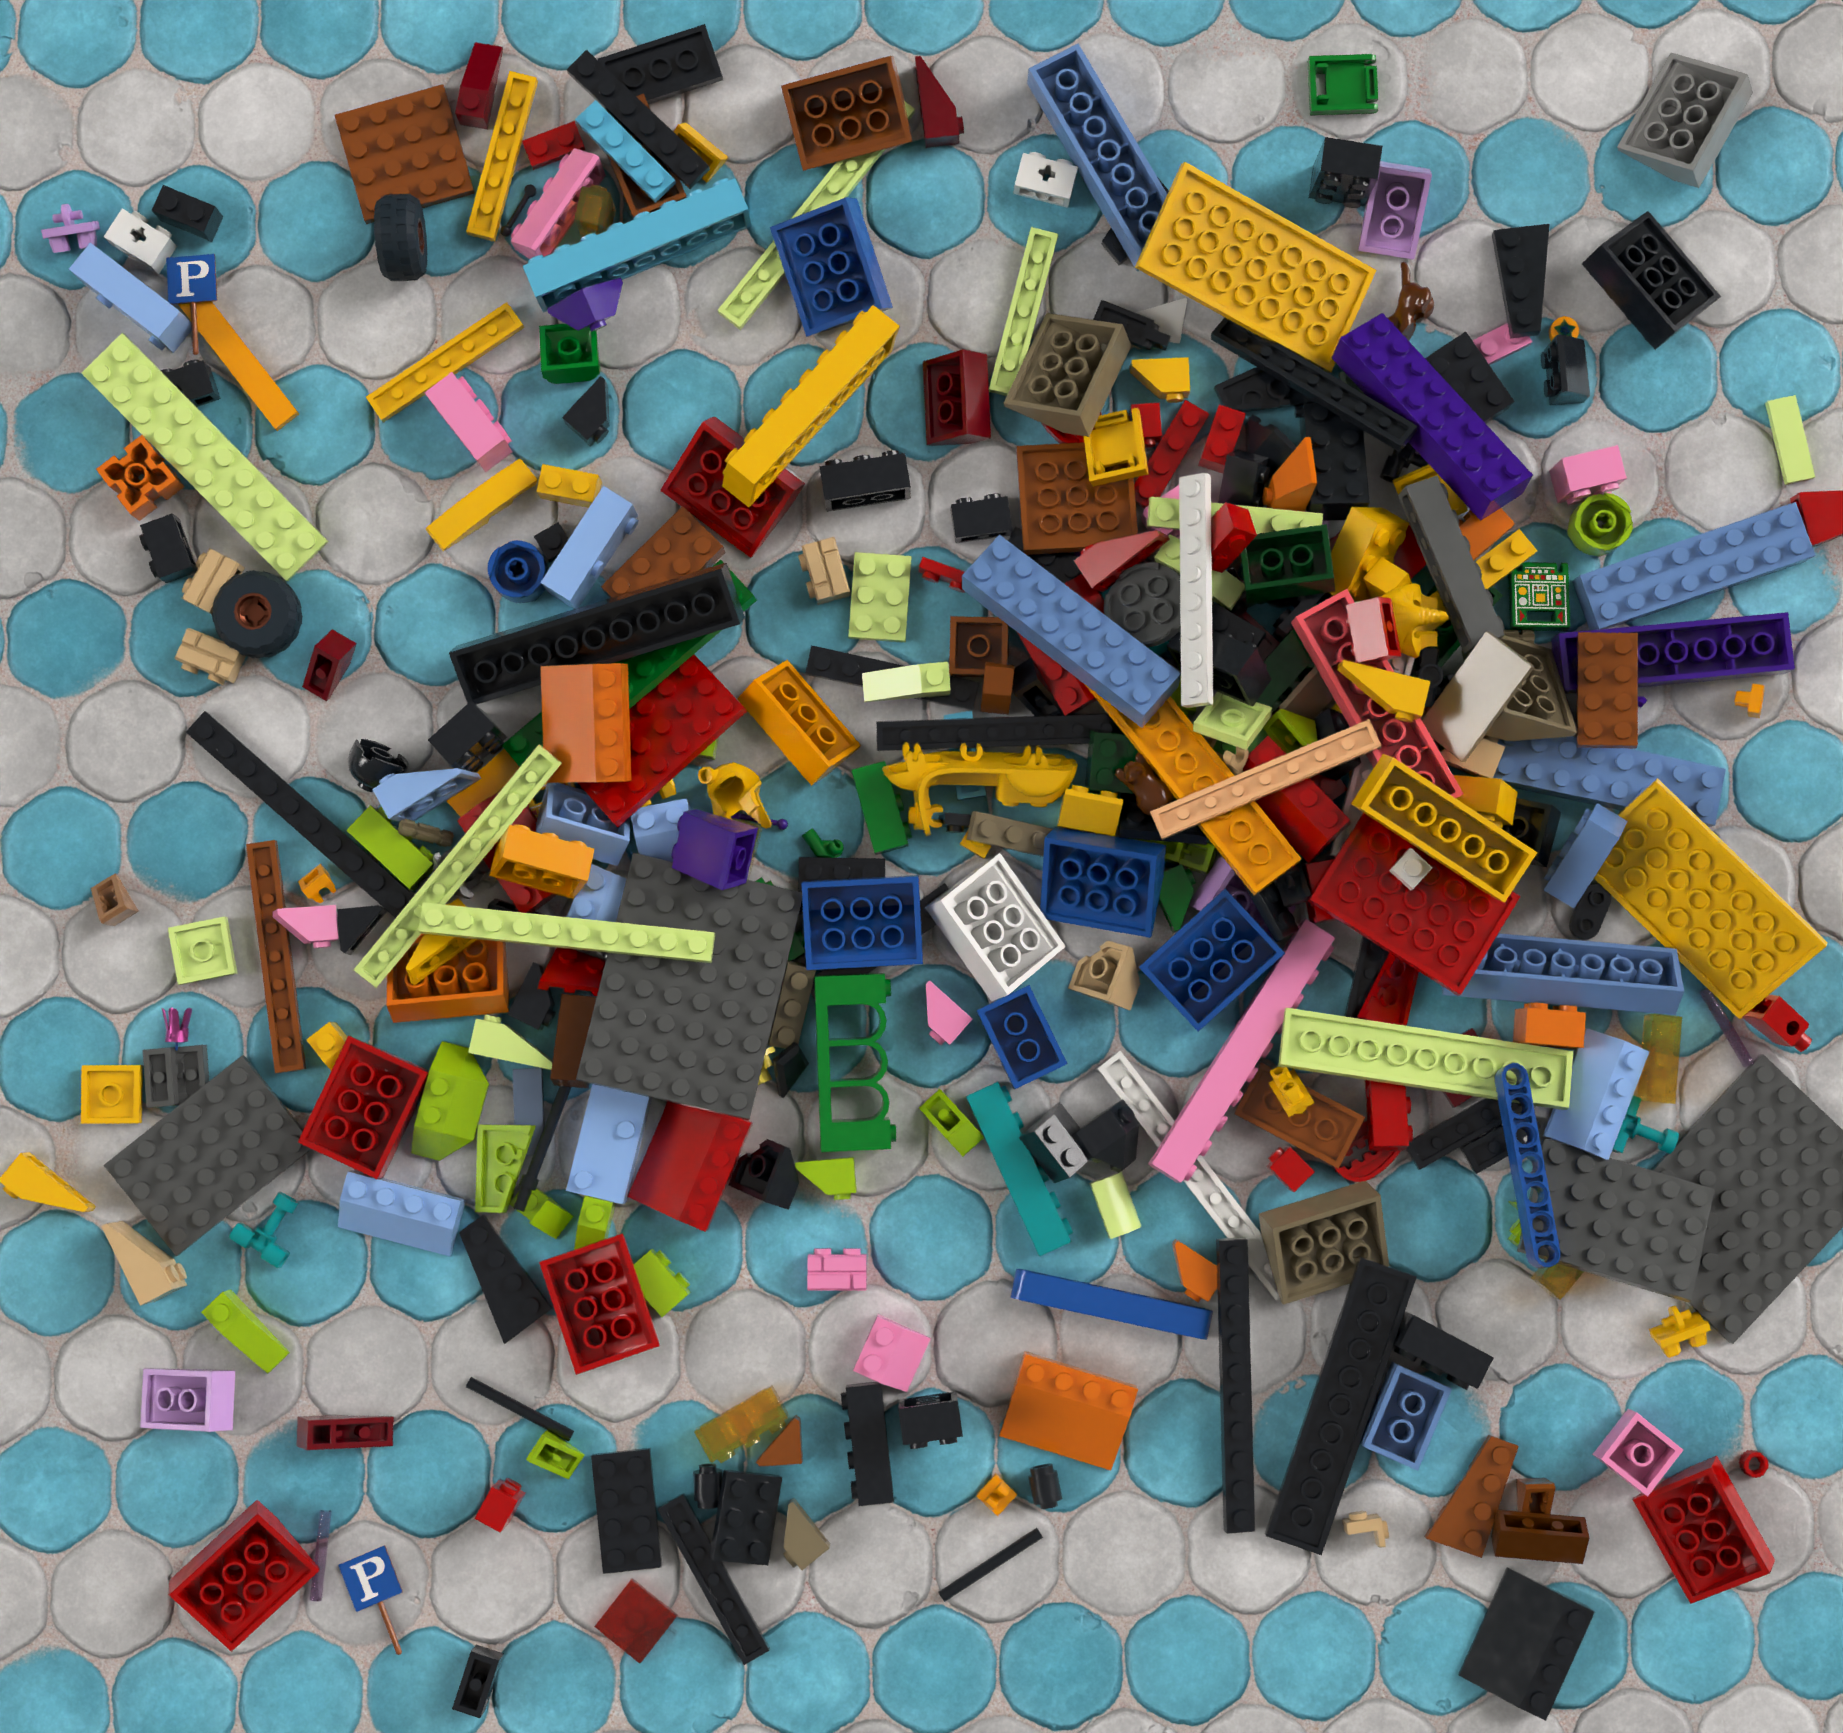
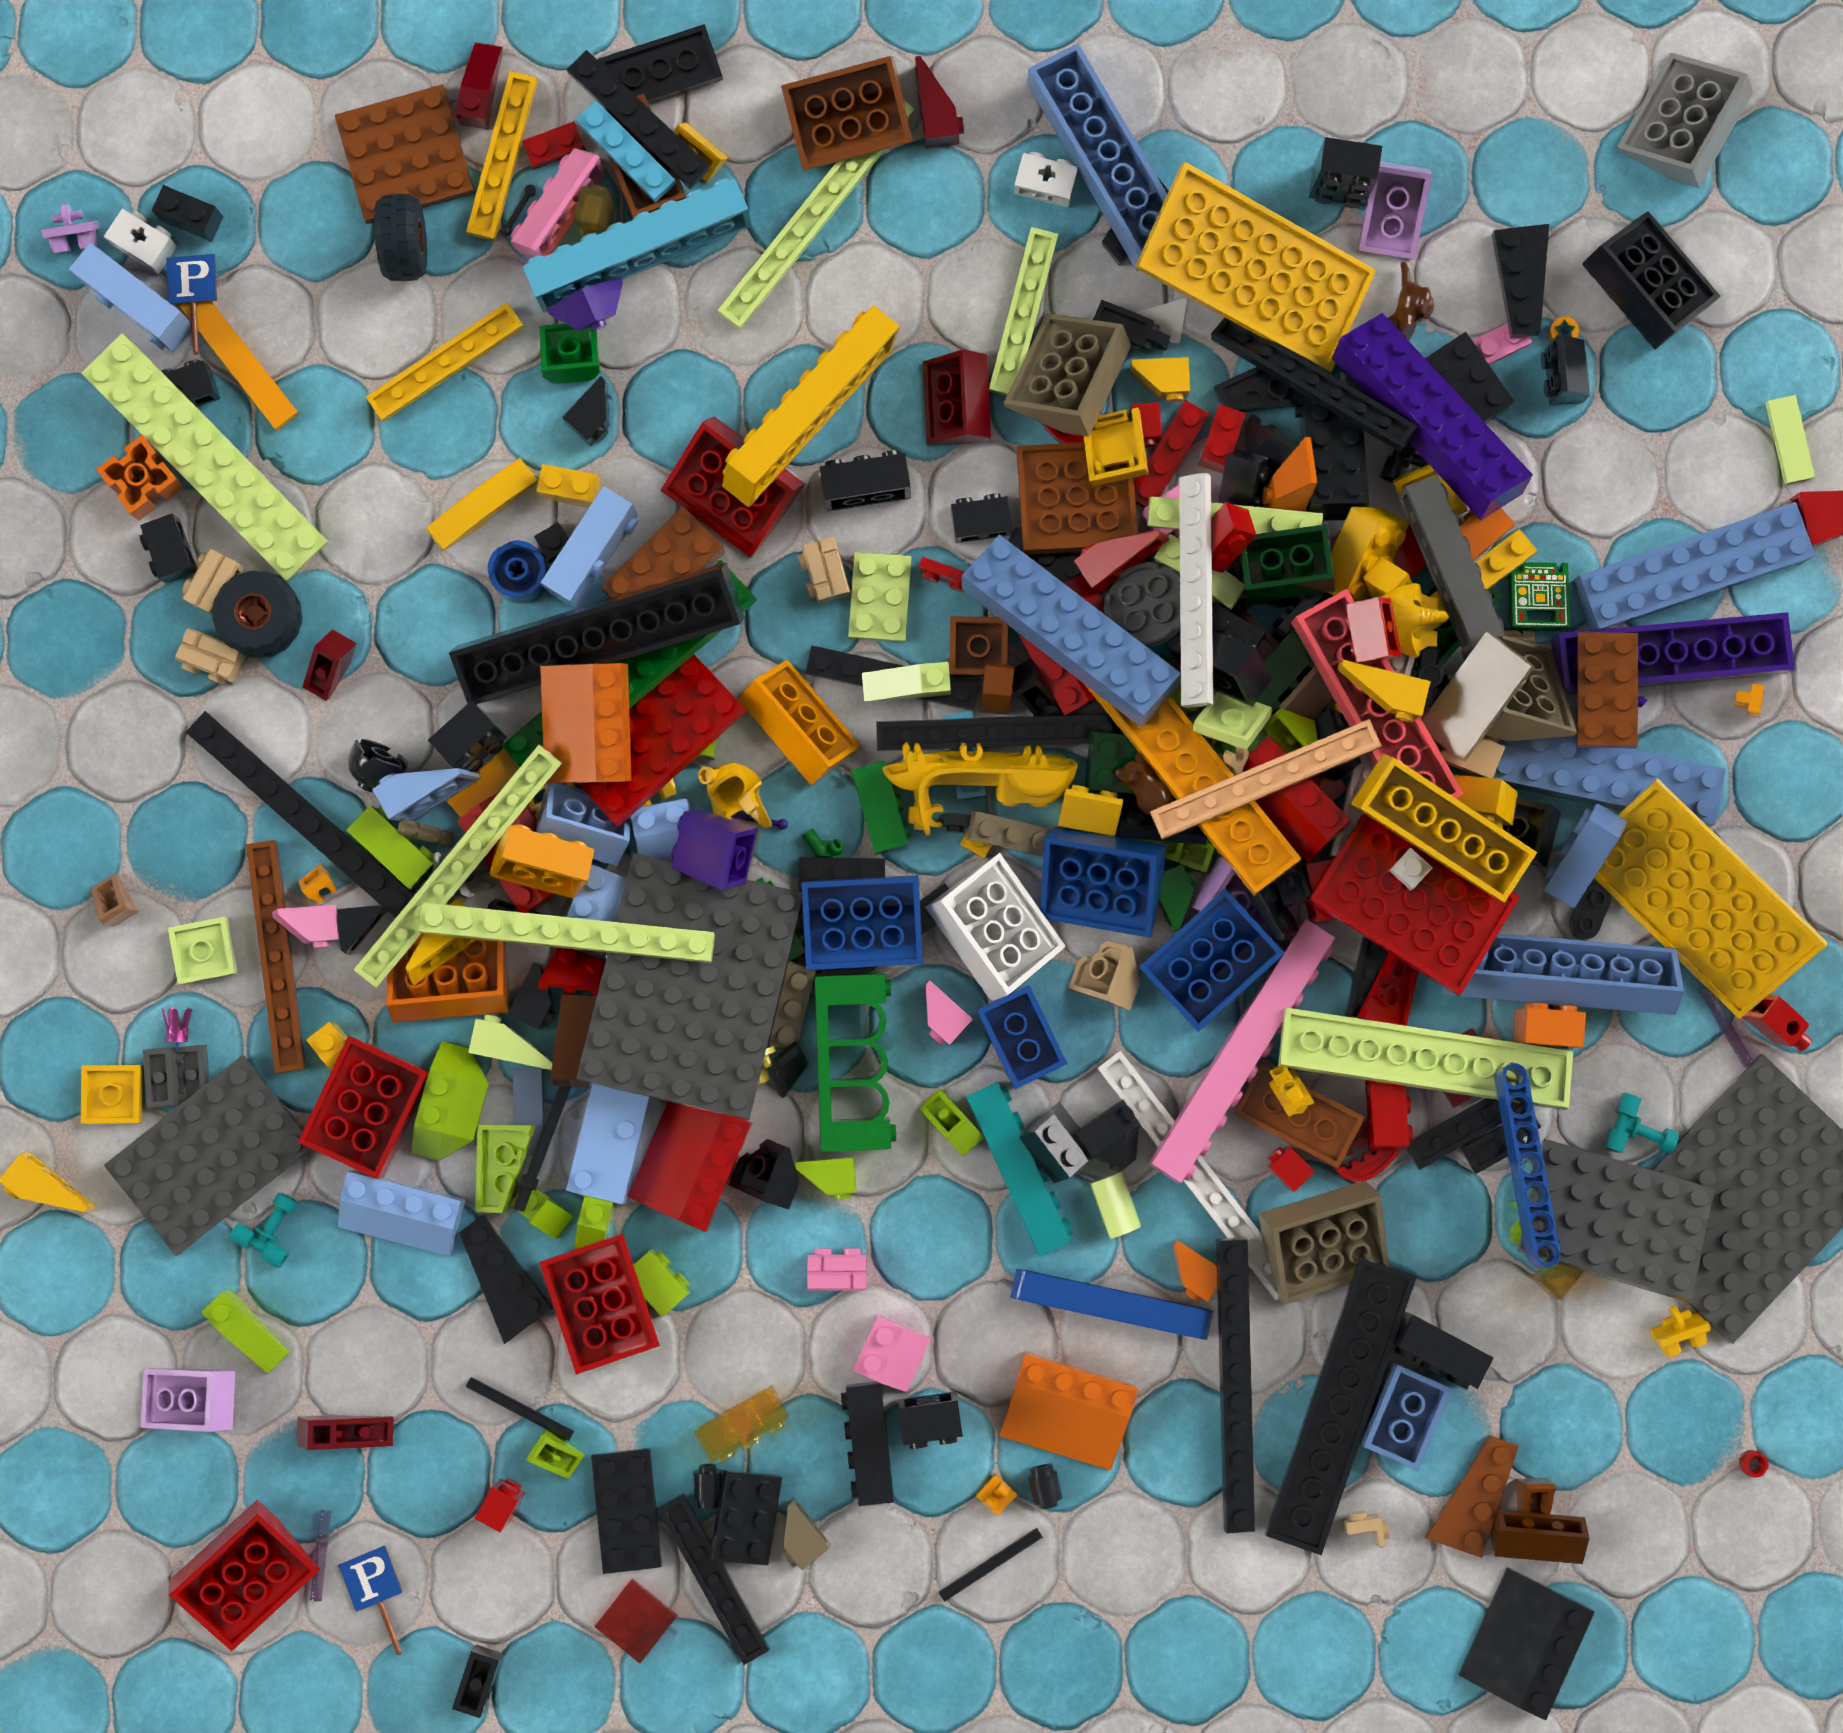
tan slope [101,1221,187,1306] -> none
bright pink brick [425,372,513,472] -> none
dark orange slope [756,1415,803,1466] -> none
blue slope [770,197,893,337] -> none
green container [1307,54,1378,116] -> none
light blue slope [1543,1028,1650,1160] -> none
bright pink brick [1549,445,1627,505] -> none
lime brick [1567,493,1633,557] -> none
bright pink brick [1592,1409,1683,1497] -> none
red slope [1632,1456,1775,1604] -> none
clear yellow brick [1638,1014,1682,1104] -> none

